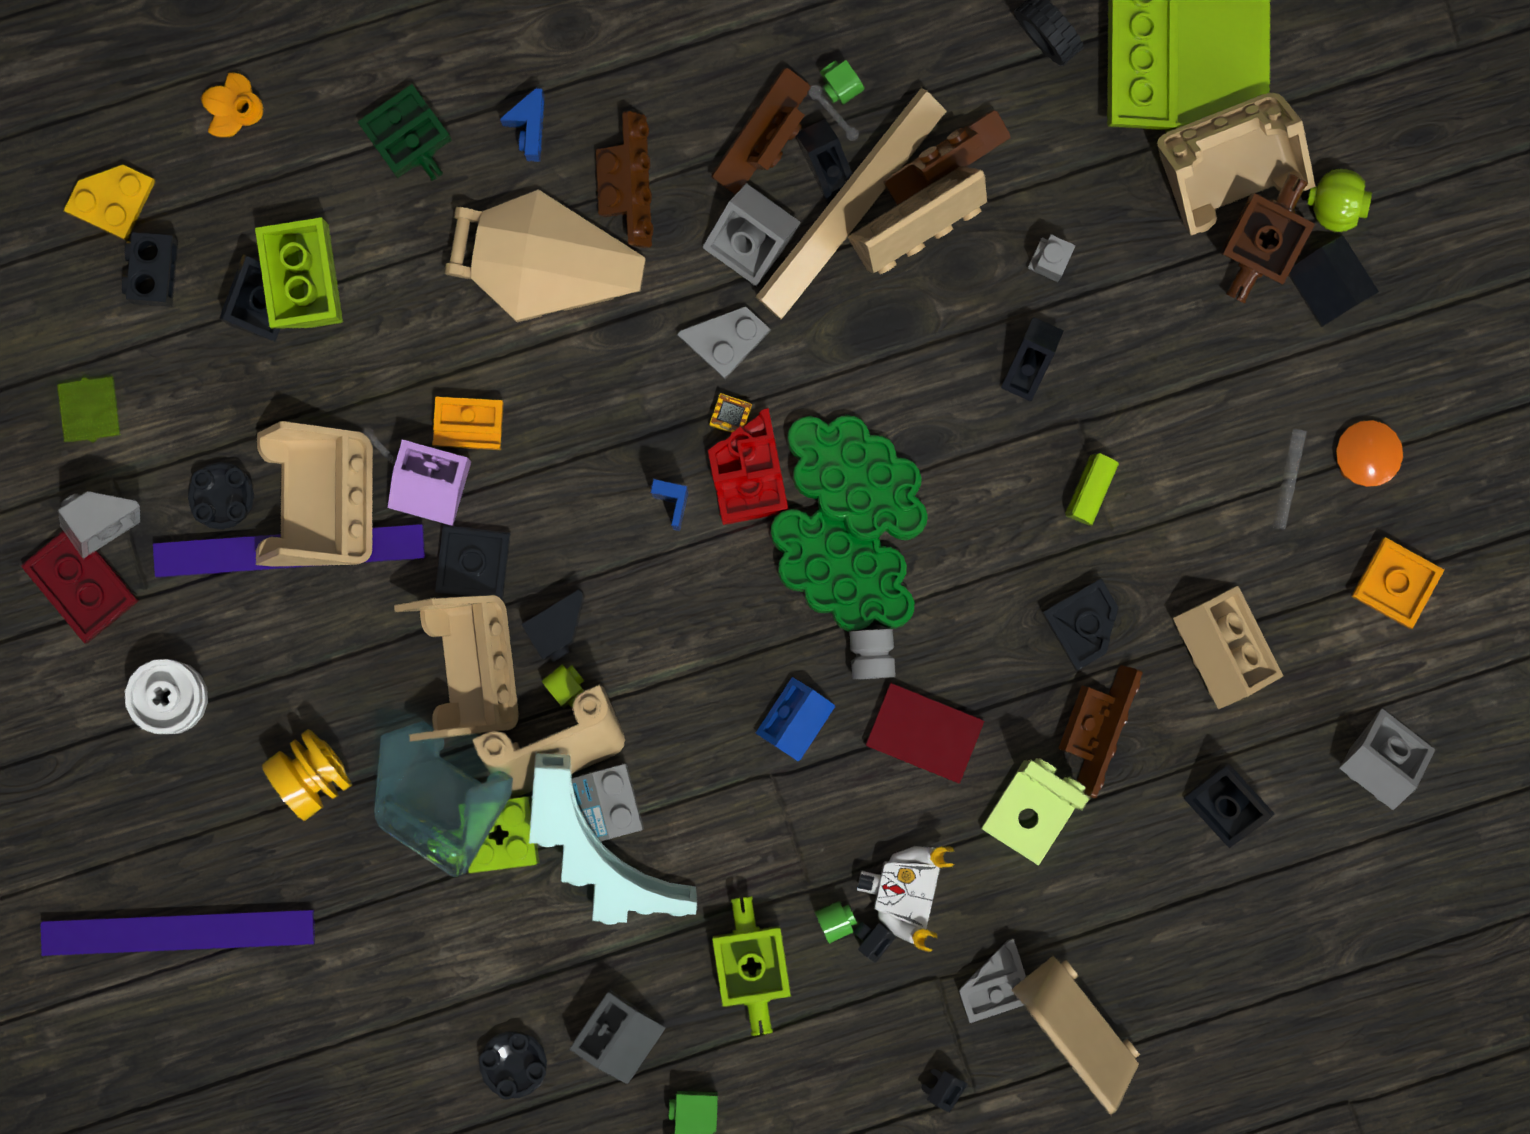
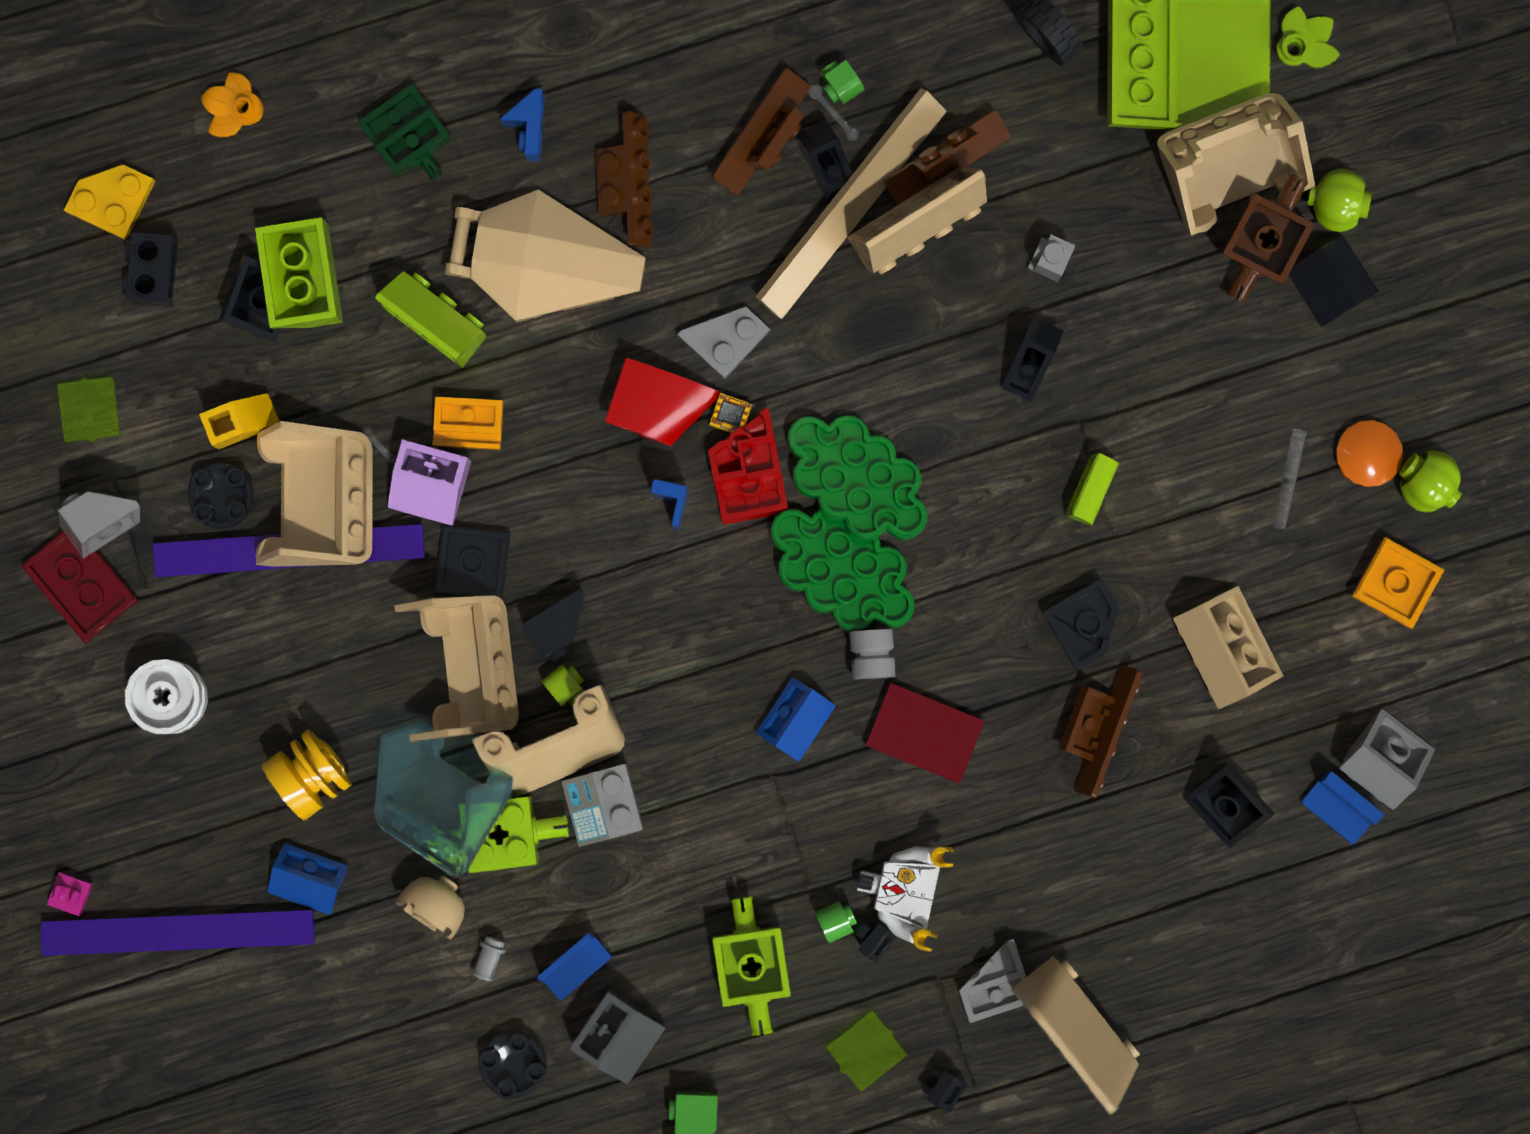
light aqua arch [530,753,697,924] -> none
light grey slope [702,183,801,286] -> none
yellowish green bracket [981,758,1089,865] -> none
none -> dark pink tile [47,872,93,916]
none -> yellow slope [199,393,280,450]
none -> blue panel [268,843,348,915]
none -> lime slope [375,271,487,368]
none -> tan cylinder [395,876,465,940]
none -> light grey pin [472,936,506,982]
none -> blue panel [537,931,613,1002]
none -> red slope [605,358,721,447]
none -> clear neon green piece [826,1010,907,1092]
none -> lime plate [1276,6,1340,68]
none -> blue panel [1301,771,1385,844]
none -> lime plant [1399,450,1462,513]

